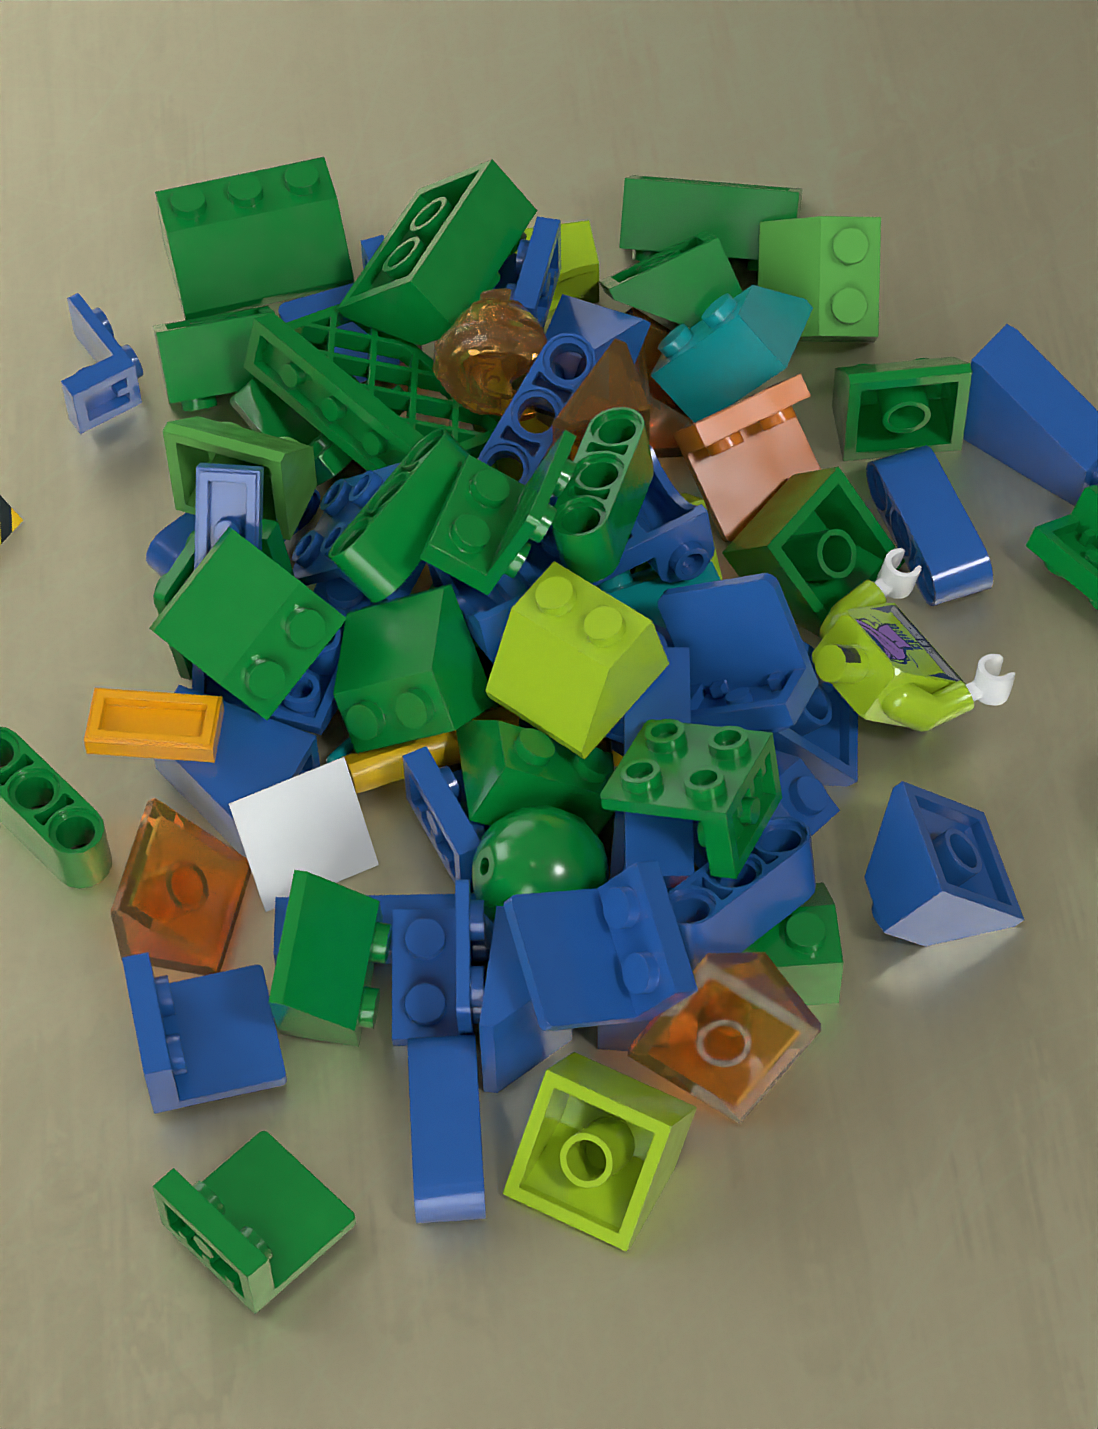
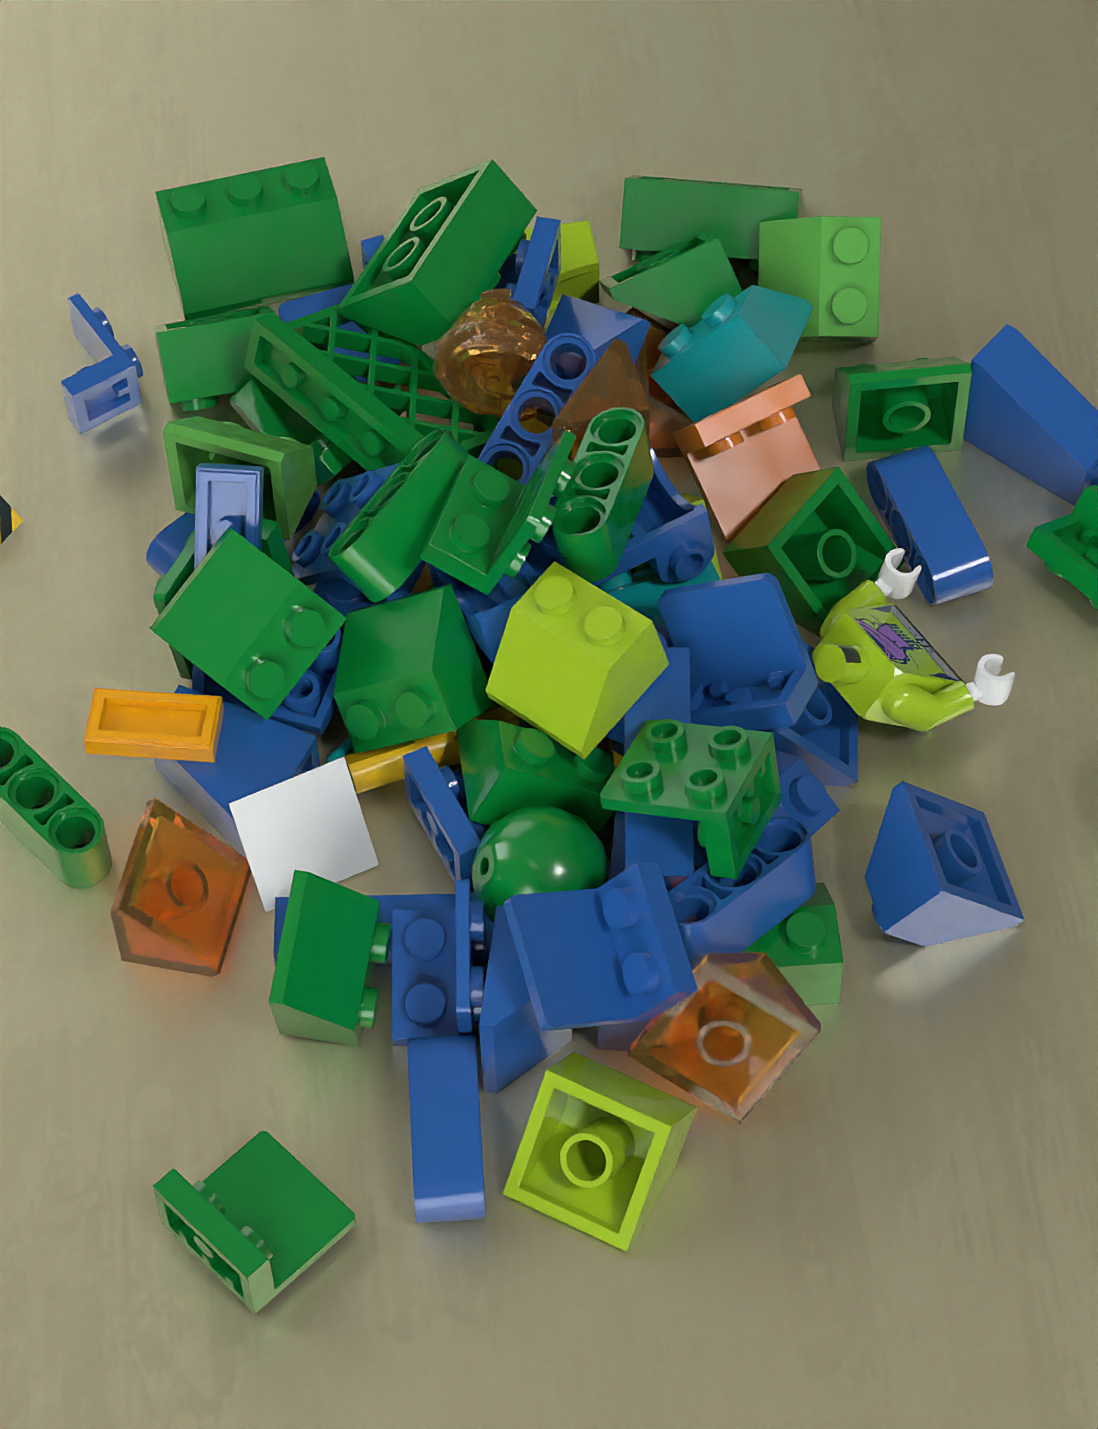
blue bracket [122,952,287,1114] -> none

